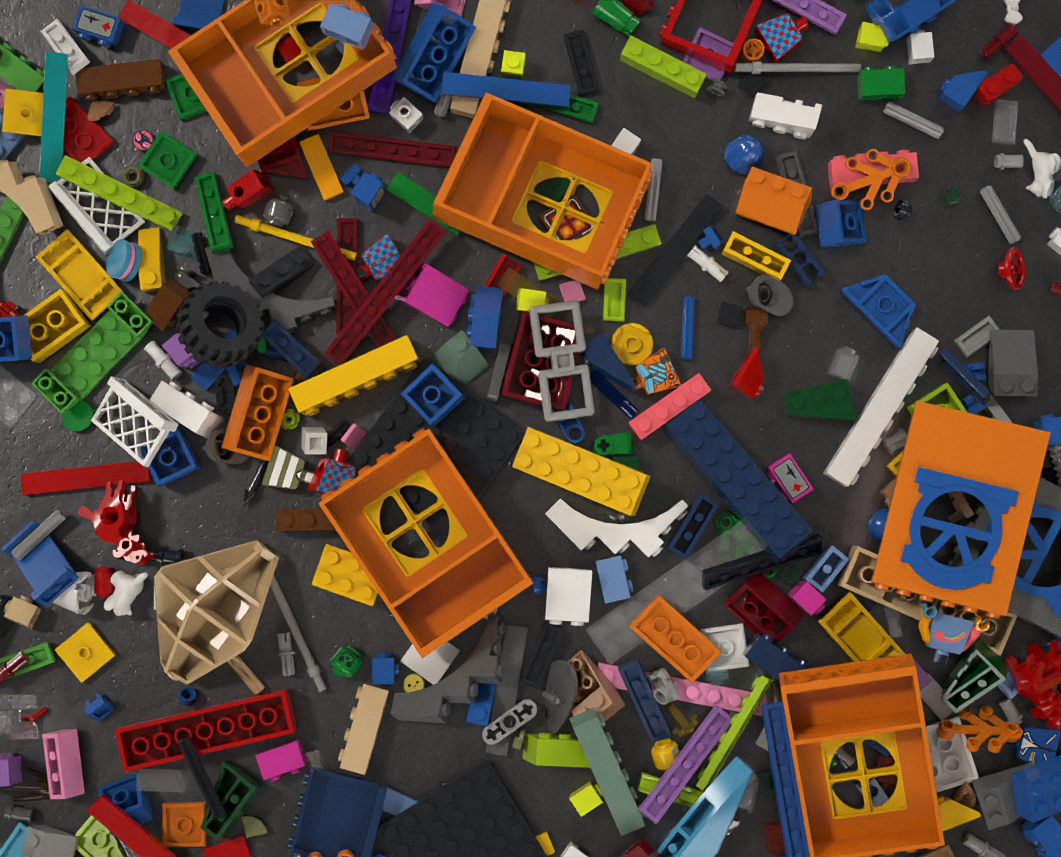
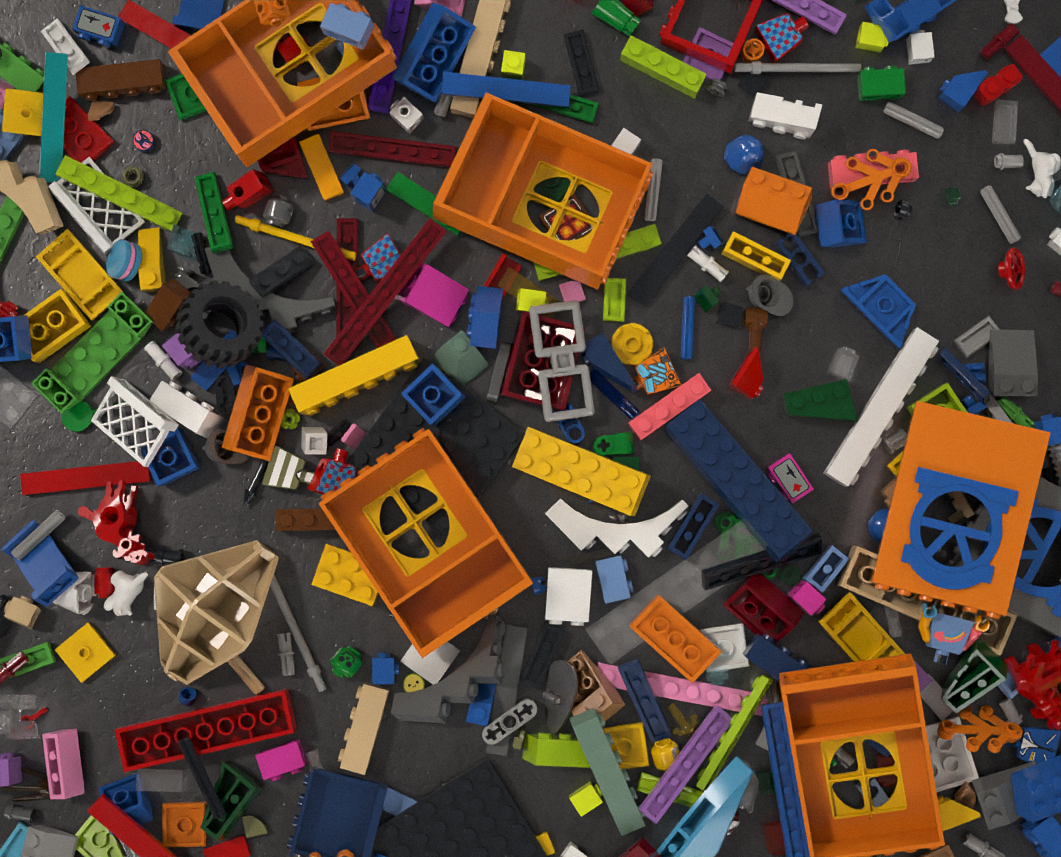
blue tile [84,693,115,722] -> none
green plate [137,131,198,190] -> none
light grey plate [647,668,680,705] -> none
none -> yellow plate [603,722,649,770]
none -> dark green tile [693,285,722,313]
none -> bright green axle [996,396,1034,428]

